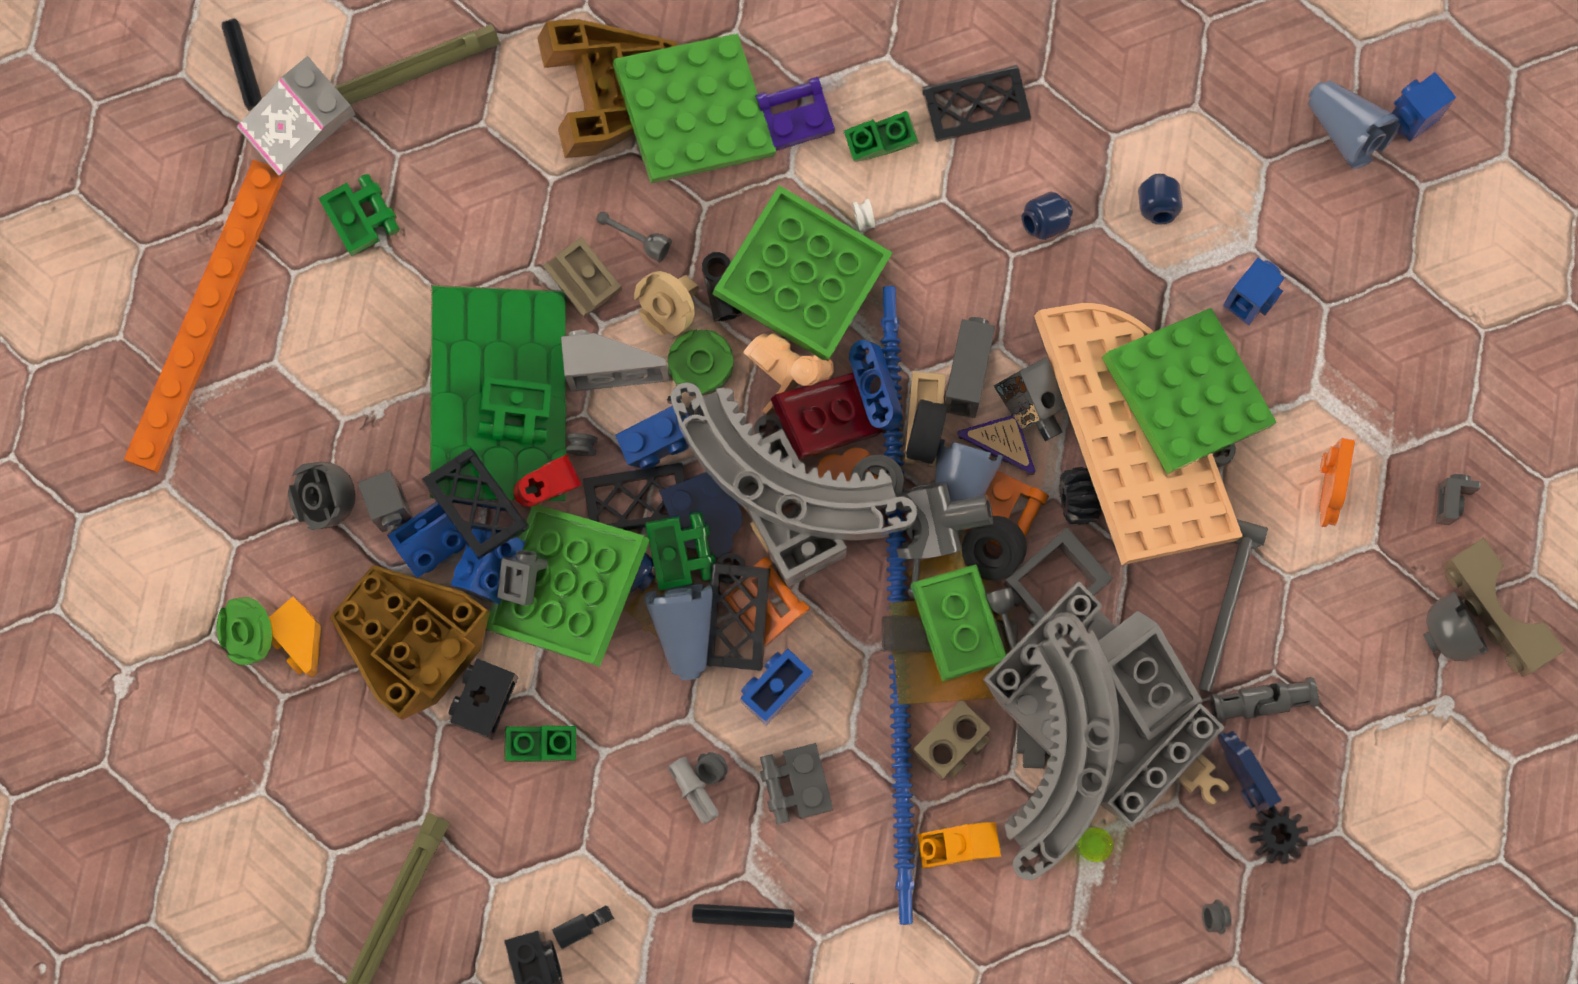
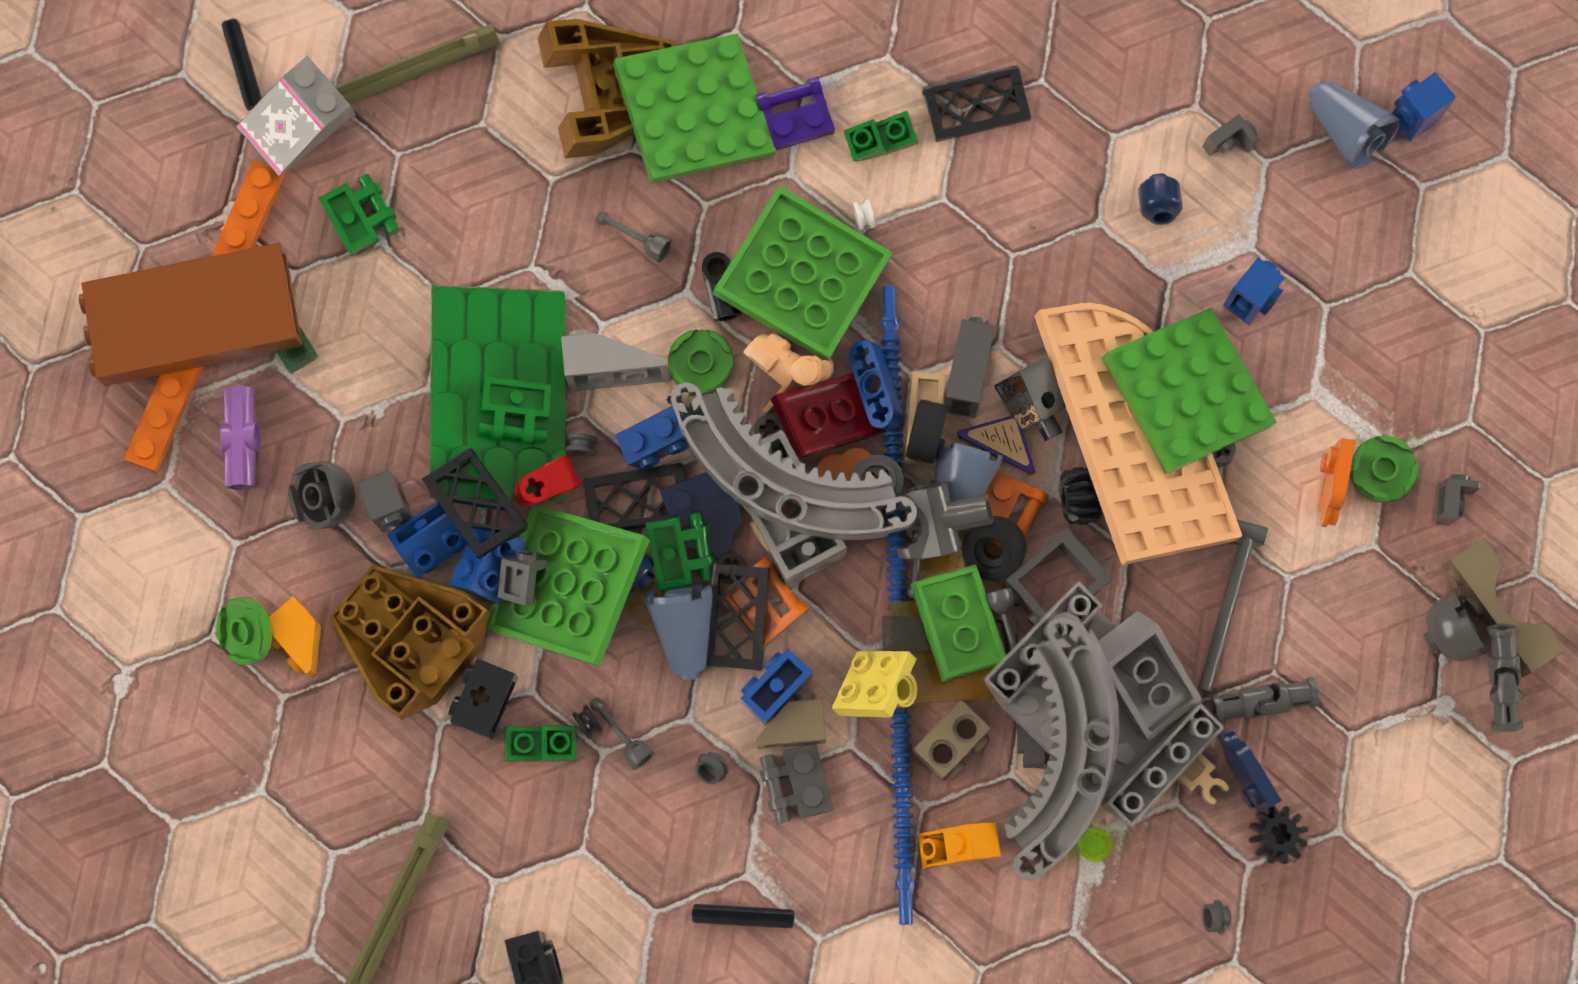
dark tan plate [543,237,622,319] -> none
black bar [552,906,614,949] -> none
tan tile [634,271,699,336] -> none
light grey axle [667,757,719,824] -> none
dark blue head [1022,192,1073,240] -> none
none -> dark orange brick [79,243,303,386]
none -> medium lavender piece [220,386,260,490]
none -> clear green plate [277,327,319,374]
none -> black bush [572,705,603,739]
none -> dark grey hinge [590,698,654,770]
none -> dark tan slope [757,694,826,749]
none -> light yellow plate [832,651,917,718]
none -> dark grey bracket [1202,114,1259,156]
none -> bright green tile [1350,435,1419,503]
none -> dark grey piece [1487,624,1523,732]

